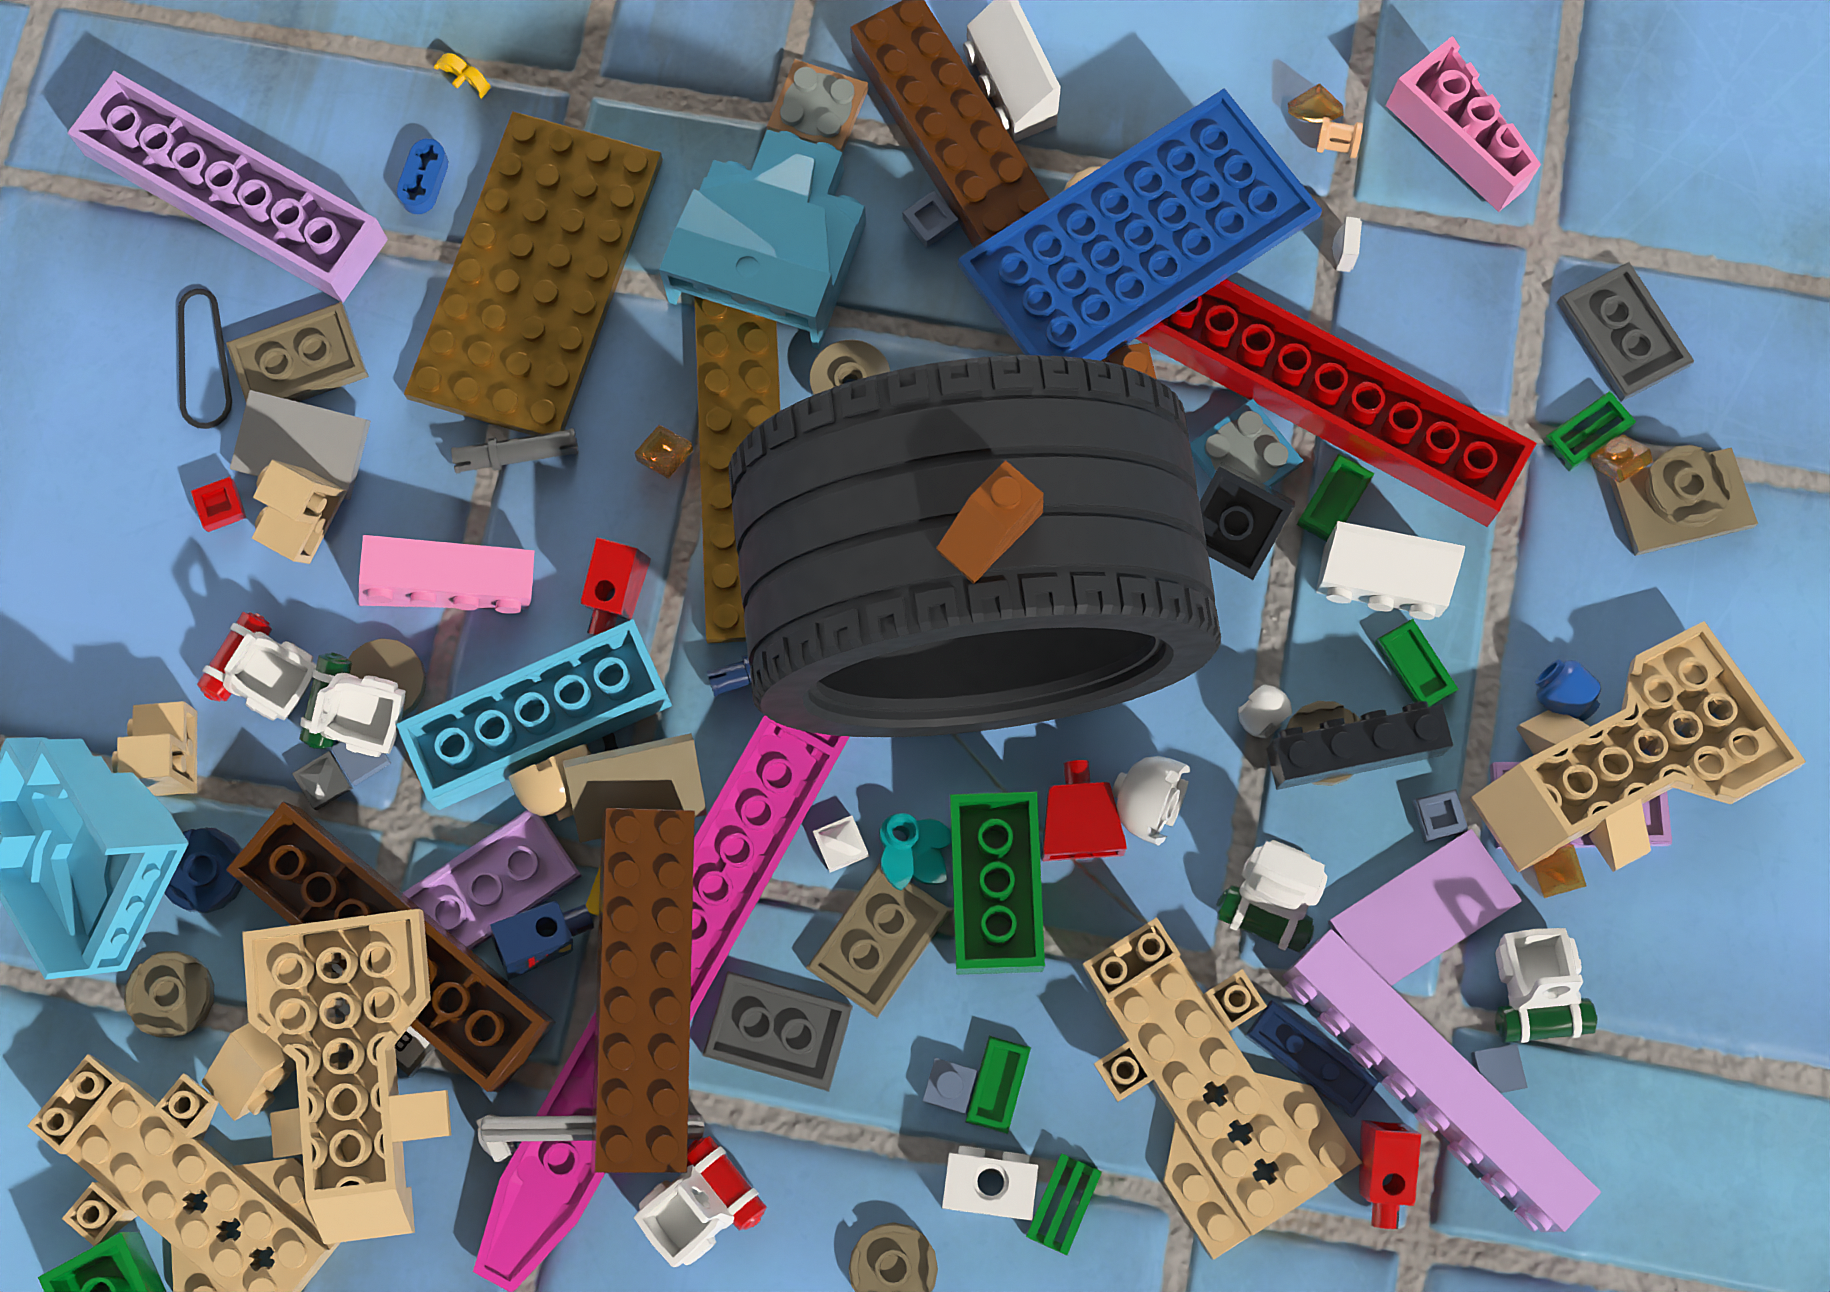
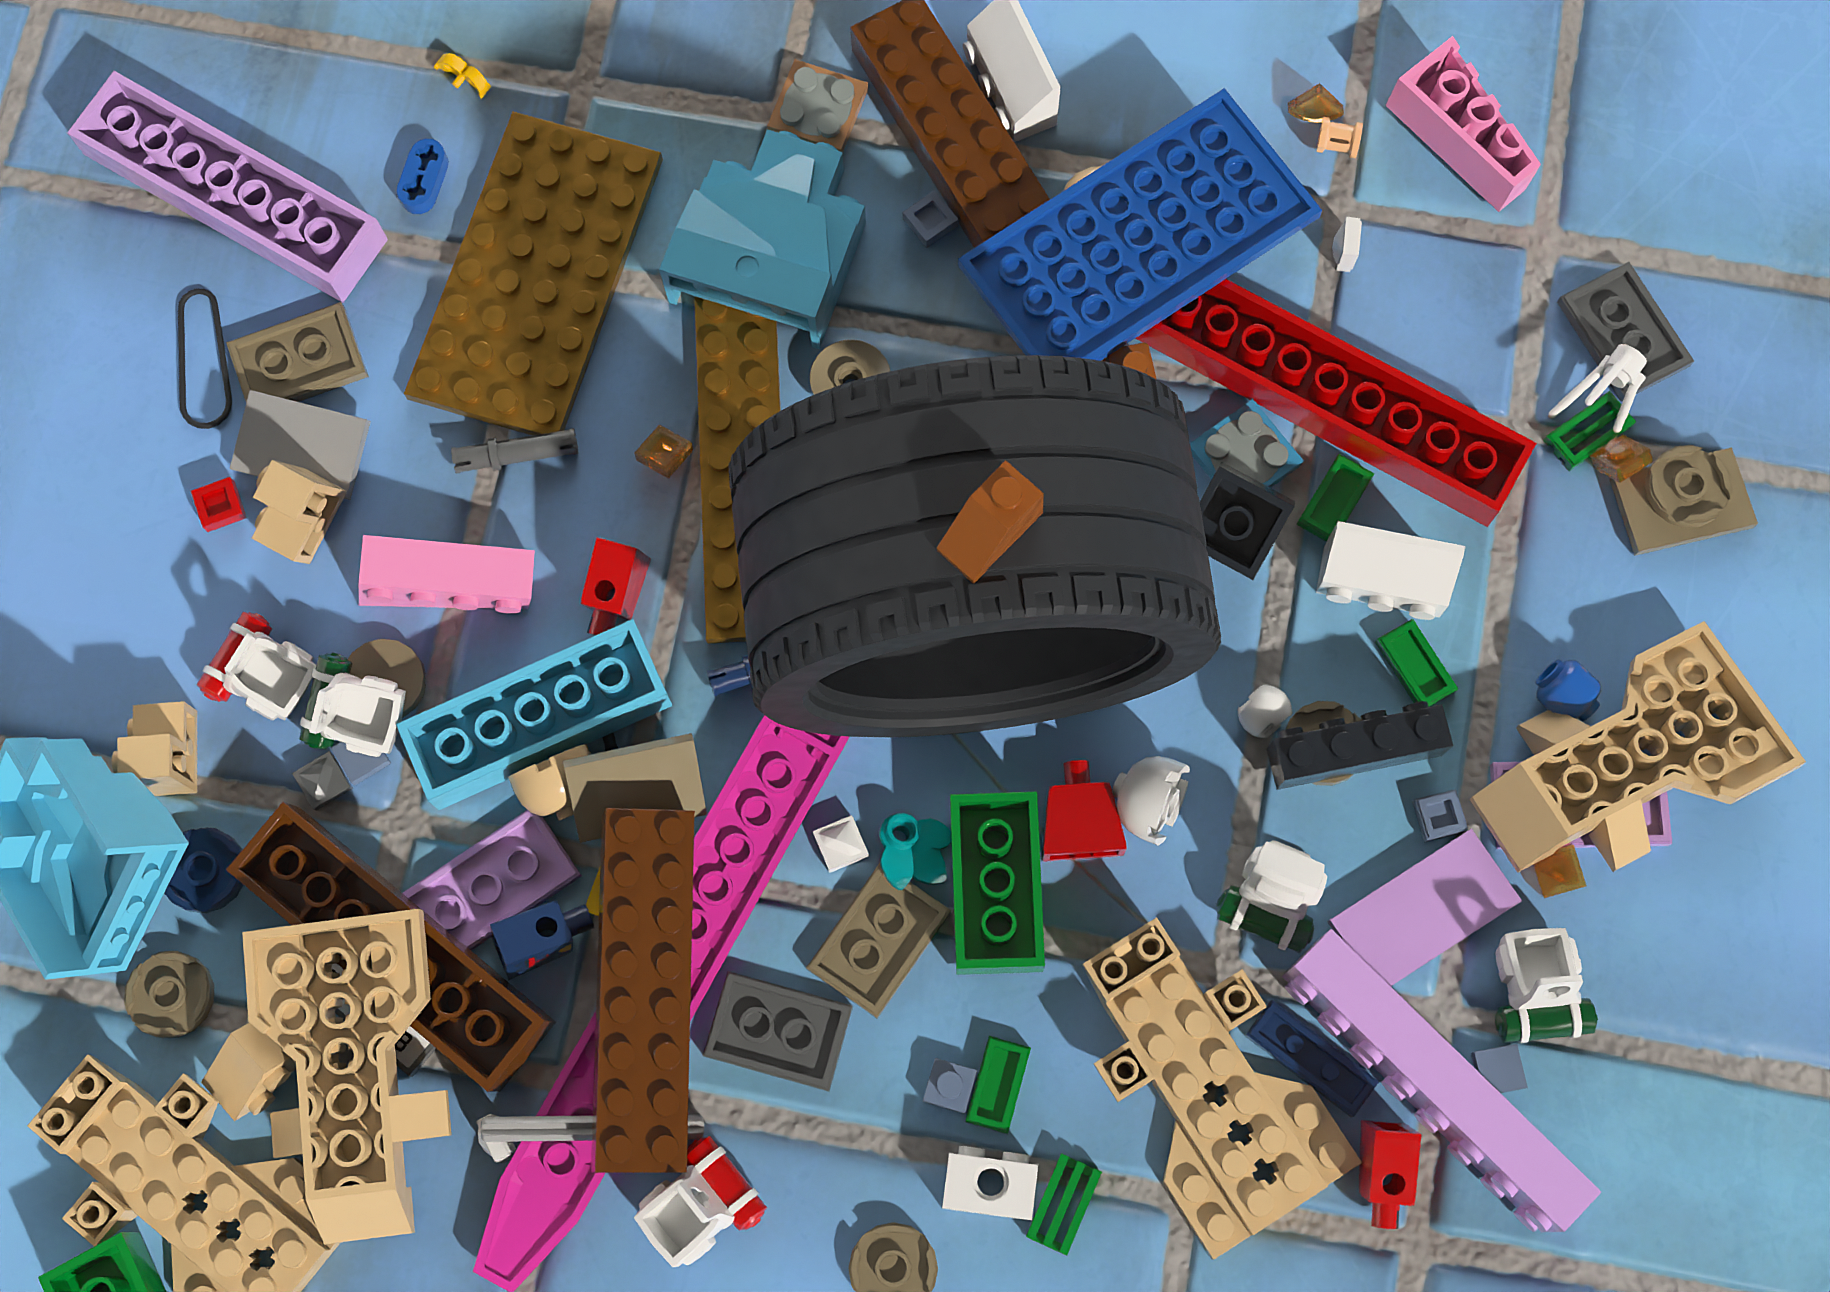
none -> white plant [1548,344,1647,433]

